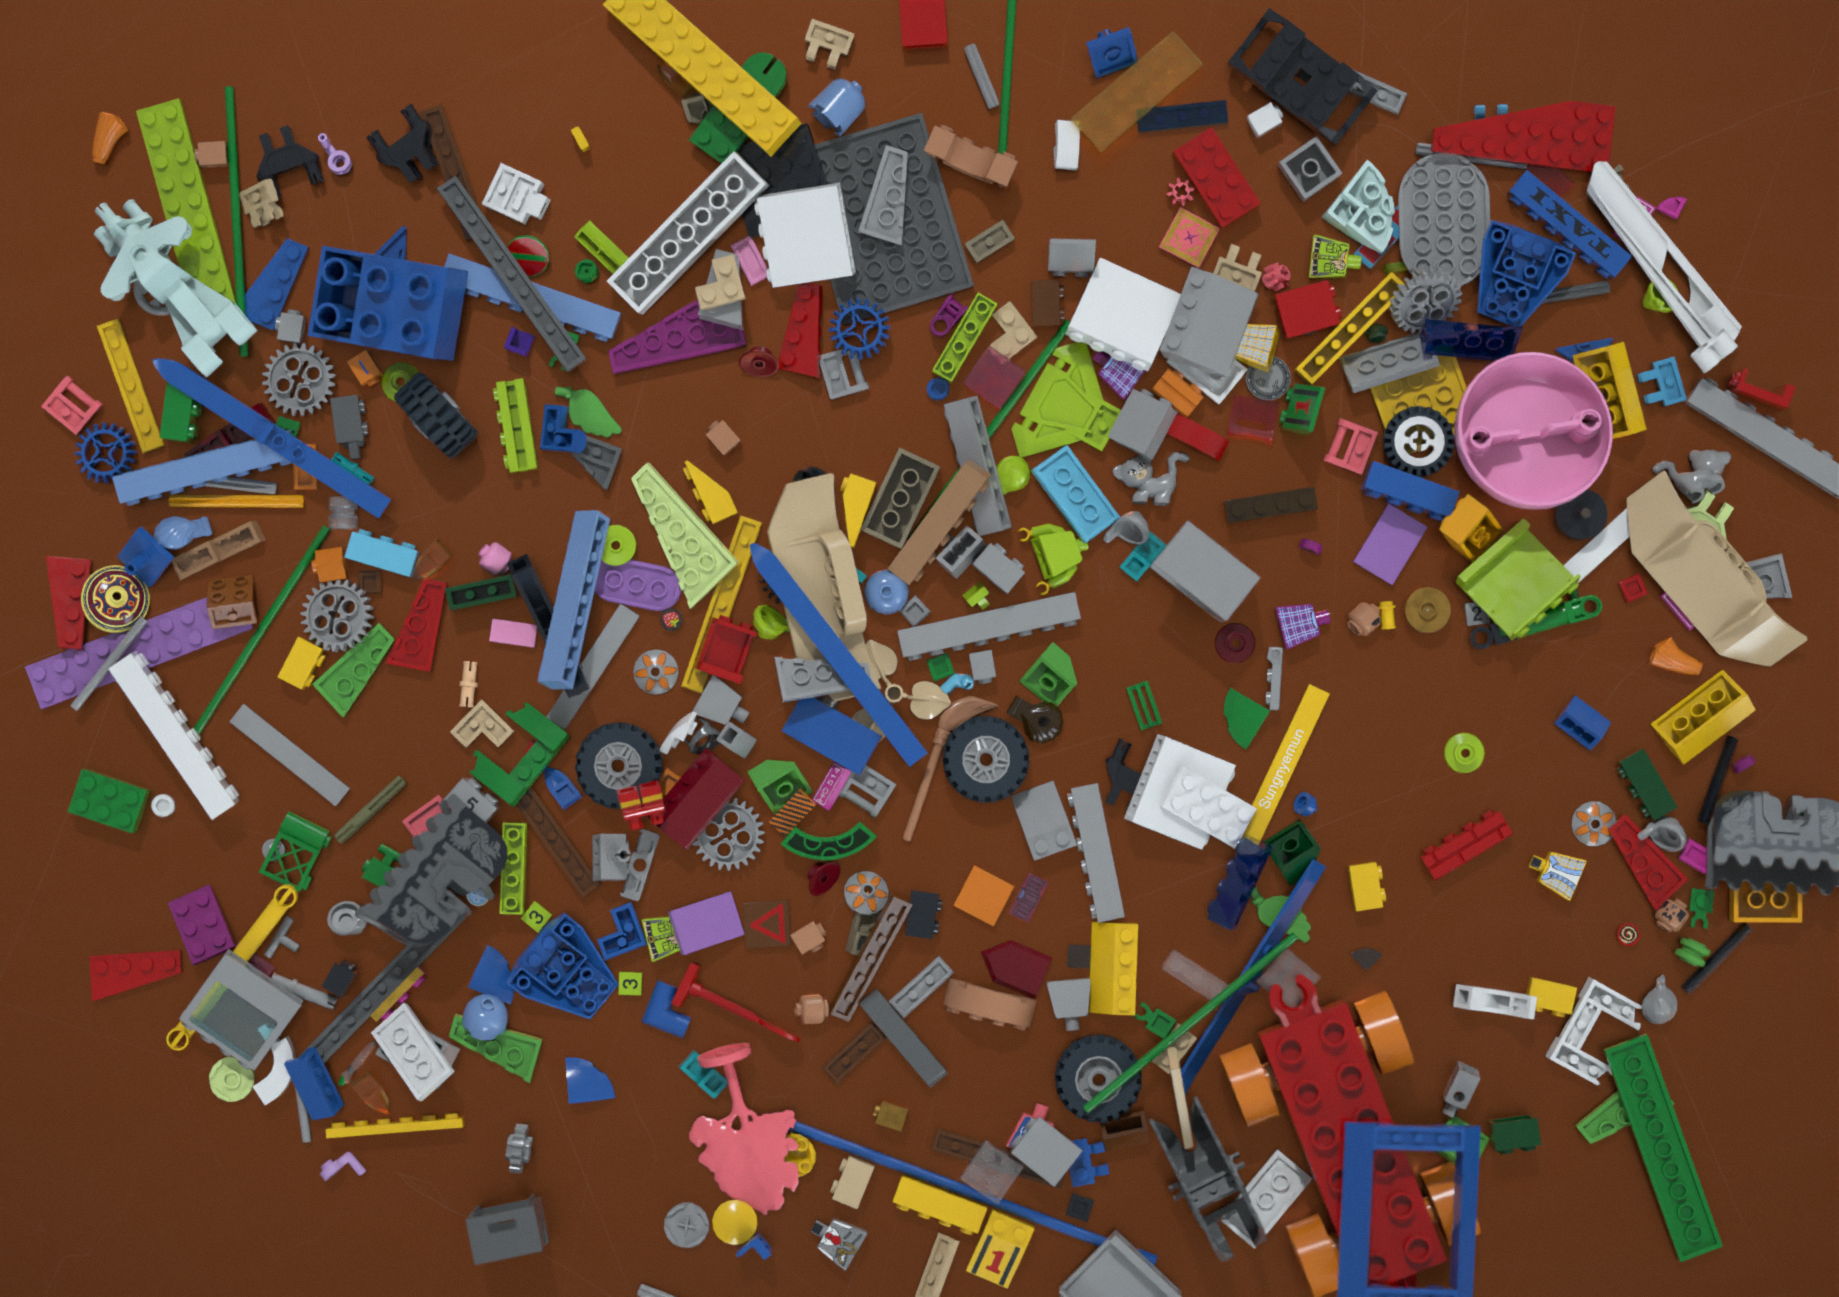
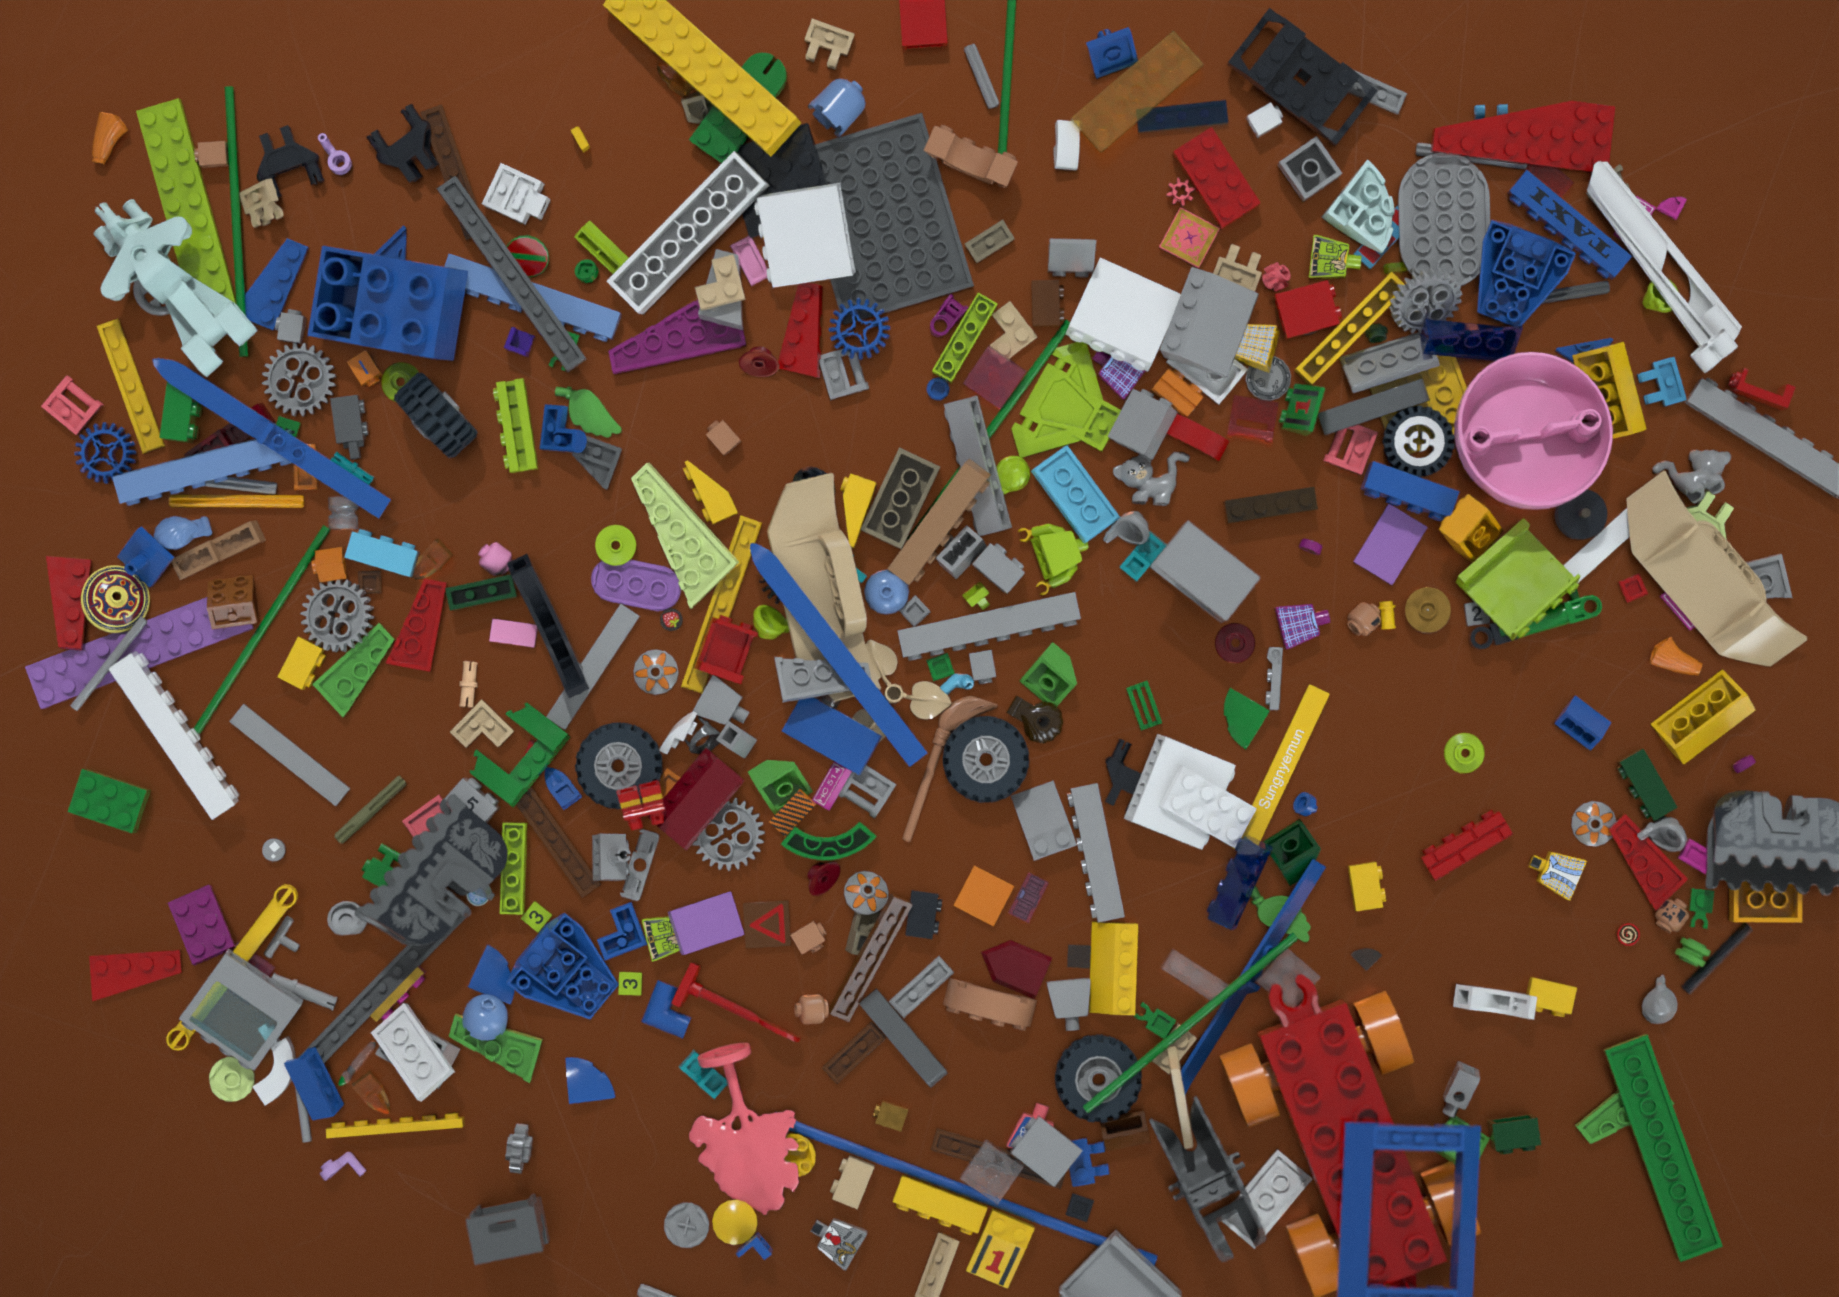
white tile [151,794,175,817] -> none
green piece [259,811,332,892] -> none
black brick [321,959,360,998] -> none
medium blue brick [538,510,610,689] -> none
light grey wing [858,145,908,246] -> none
white wedge [1545,977,1642,1085] -> none
black axle [1697,735,1740,824] -> none
none -> dark grey beam [1318,379,1430,435]

